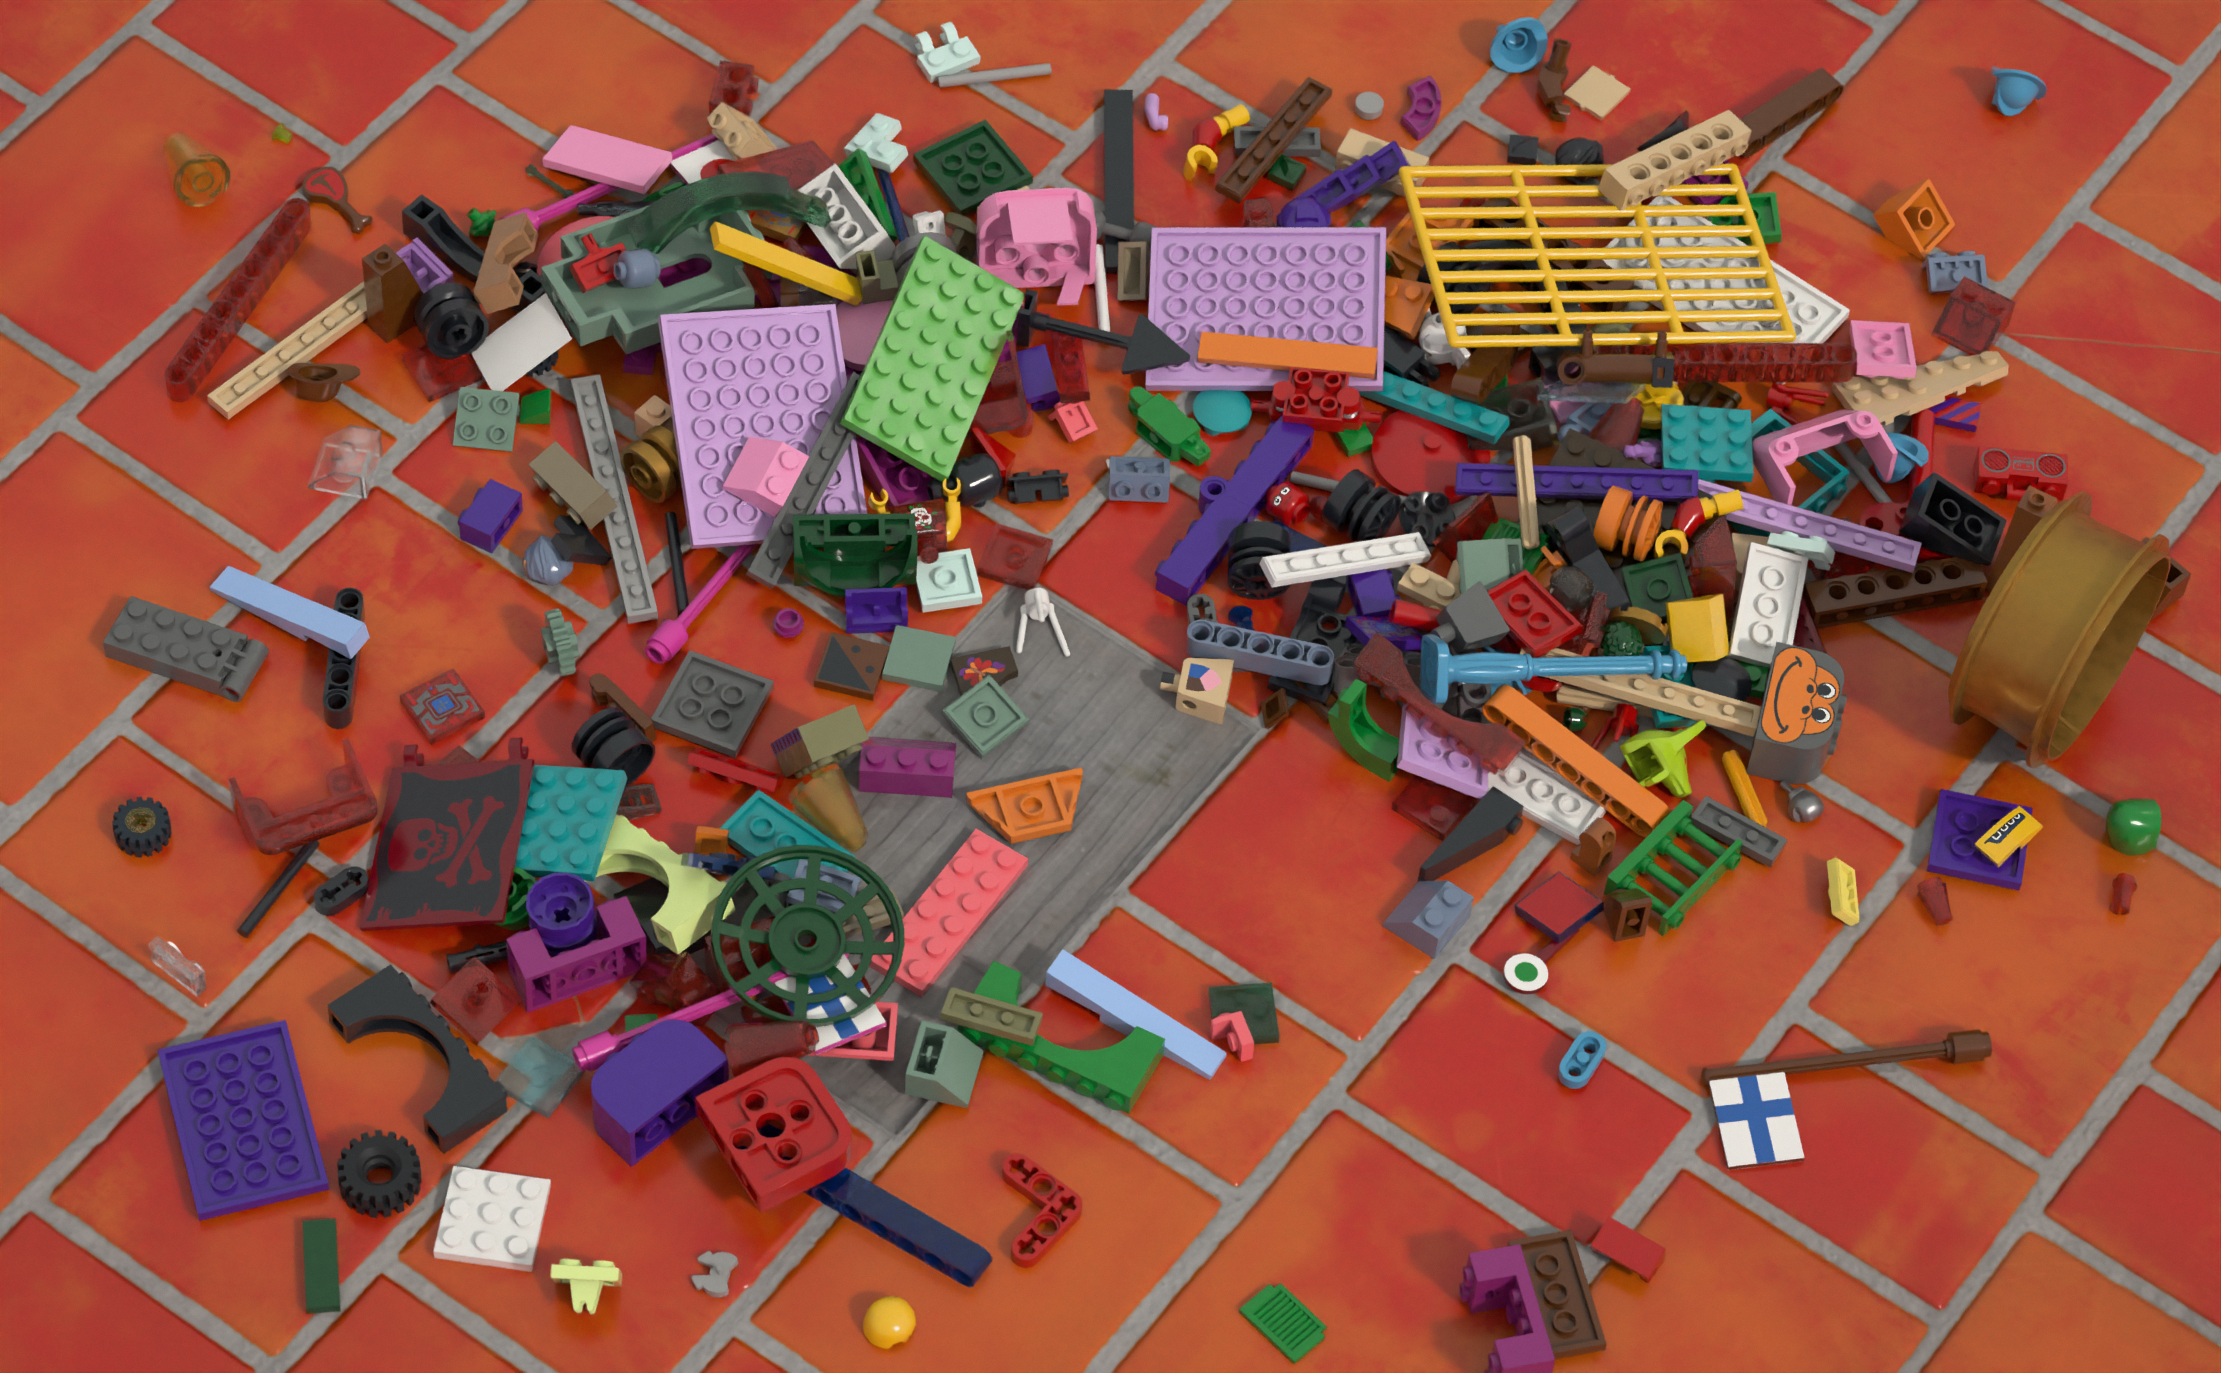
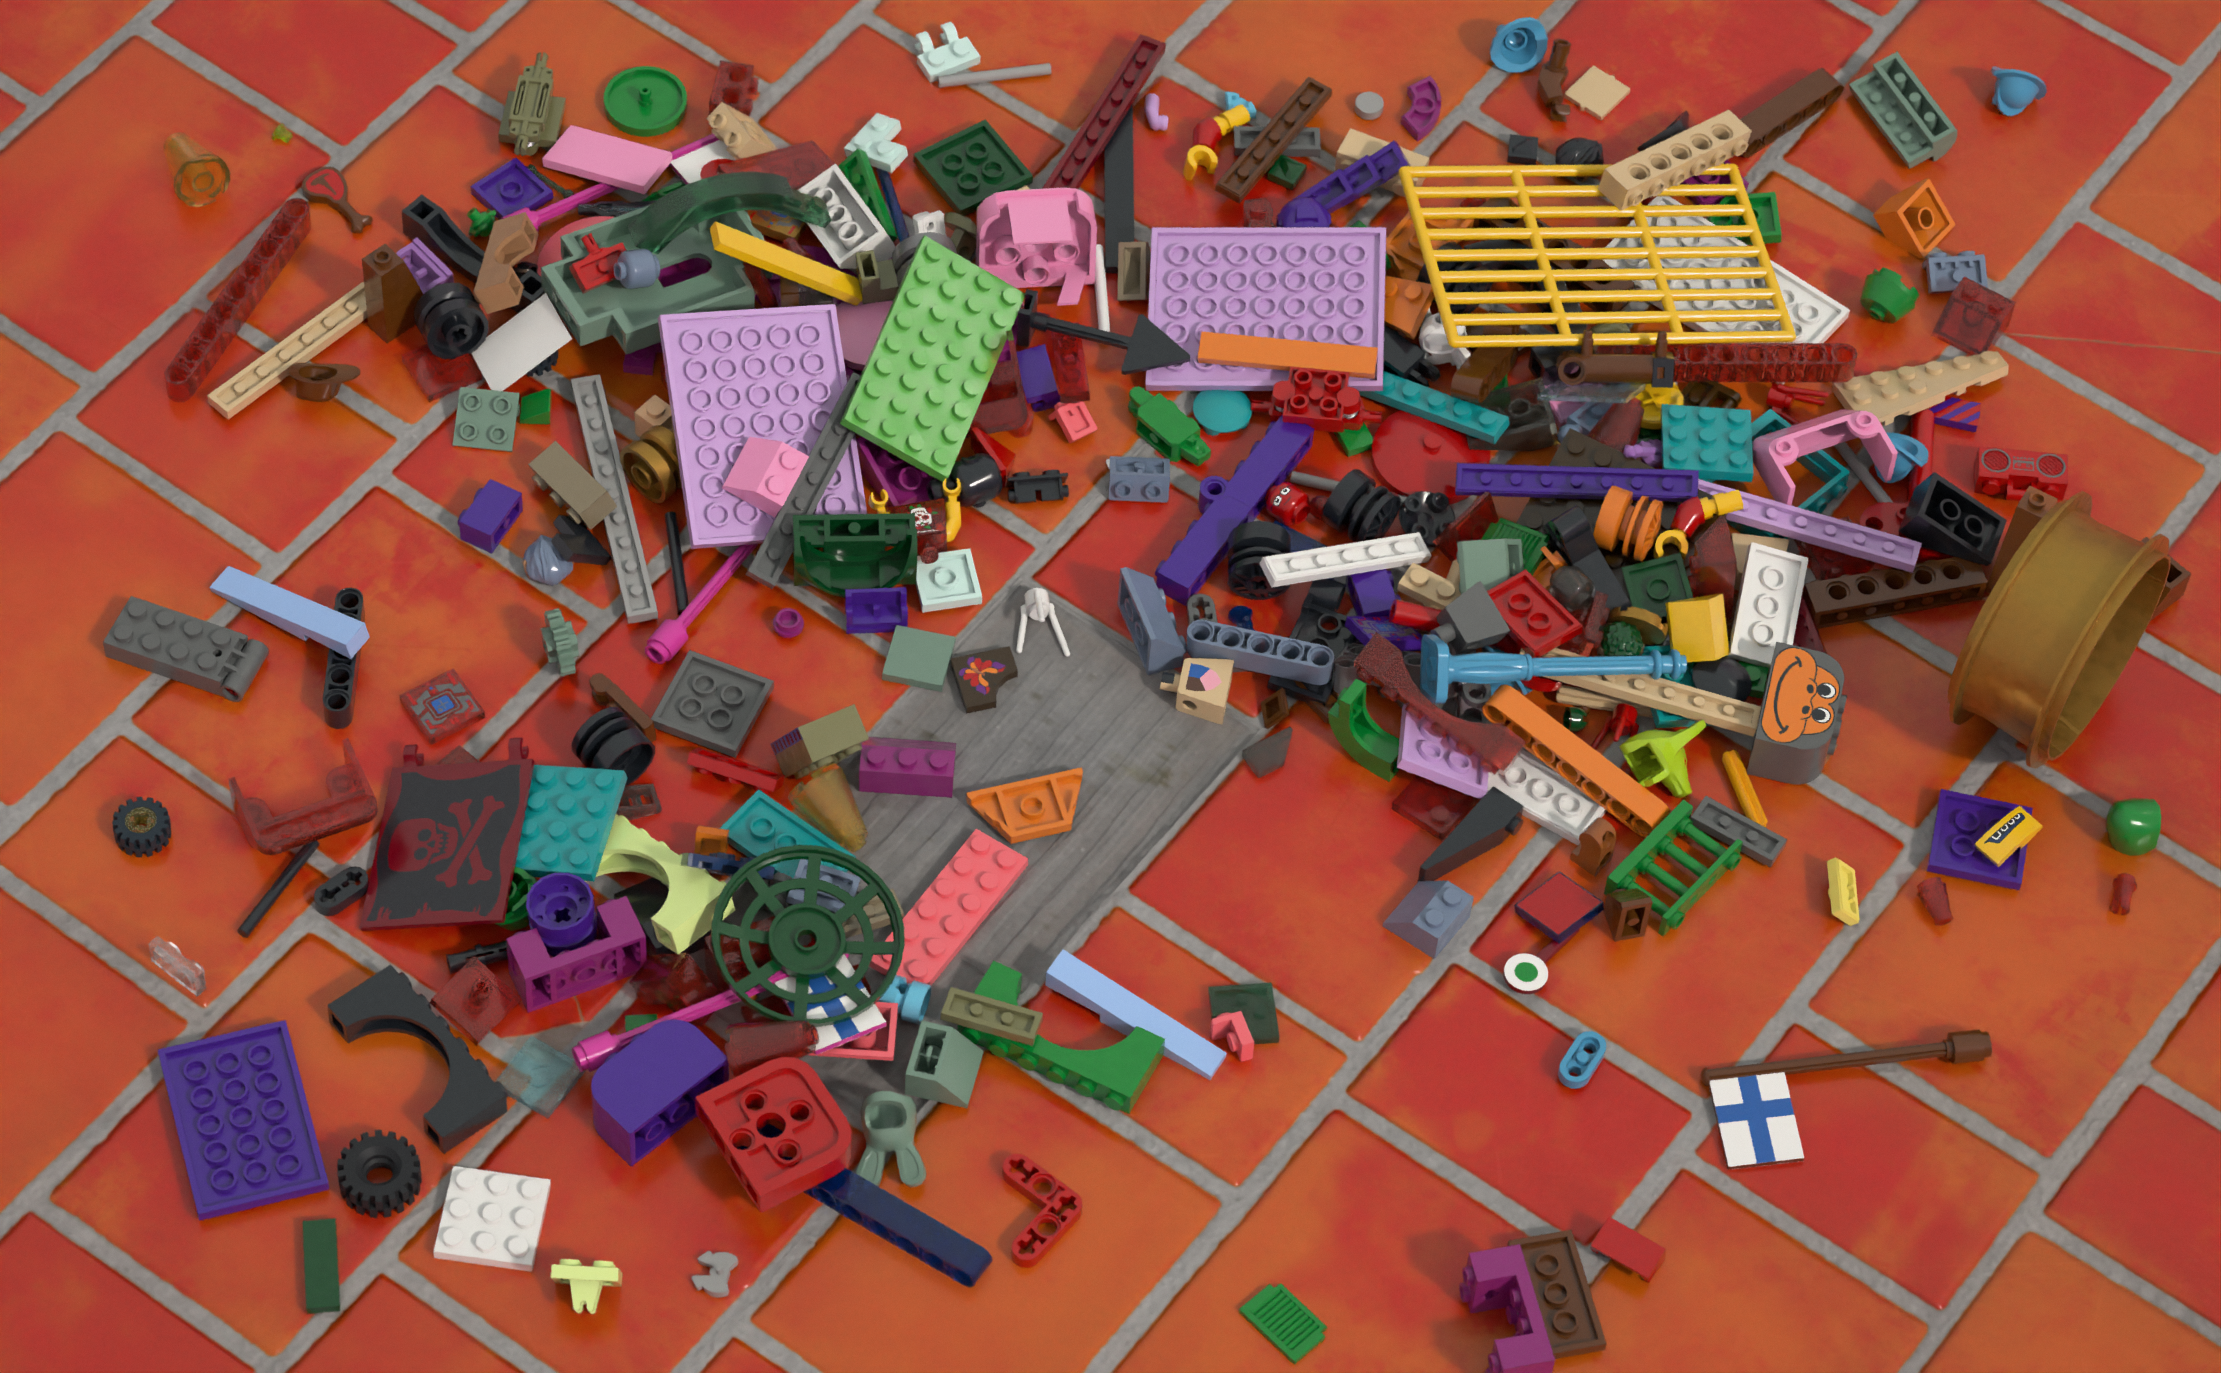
clear slope [308,425,383,499] -> none
reddish brown tile [814,632,890,700] -> none
yellow hair [862,1296,916,1349] -> none
sand green tile [942,675,1029,759] -> none
clear red plate [977,523,1053,590] -> none
dark grey piece [1095,211,1159,252] -> none
tan axle [1513,435,1540,550] -> none
light aqua plate [1767,531,1835,570] -> none
flat silver piece [1780,780,1824,823] -> none
bright pink plate [1850,320,1917,379] -> none
none -> dark purple tile [471,158,553,220]
none -> olive piece [498,52,566,156]
none -> green piece [604,66,687,137]
none -> sand green piece [856,1091,926,1191]
none -> medium azure wheel [877,975,932,1025]
none -> dark red plate [1042,34,1166,189]
none -> sand blue slope [1117,567,1187,675]
none -> medium azure tile [1224,92,1257,119]
none -> clear smoke tile [1242,727,1293,778]
none -> sand green brick [1849,52,1957,169]
none -> green cone [1860,267,1919,324]

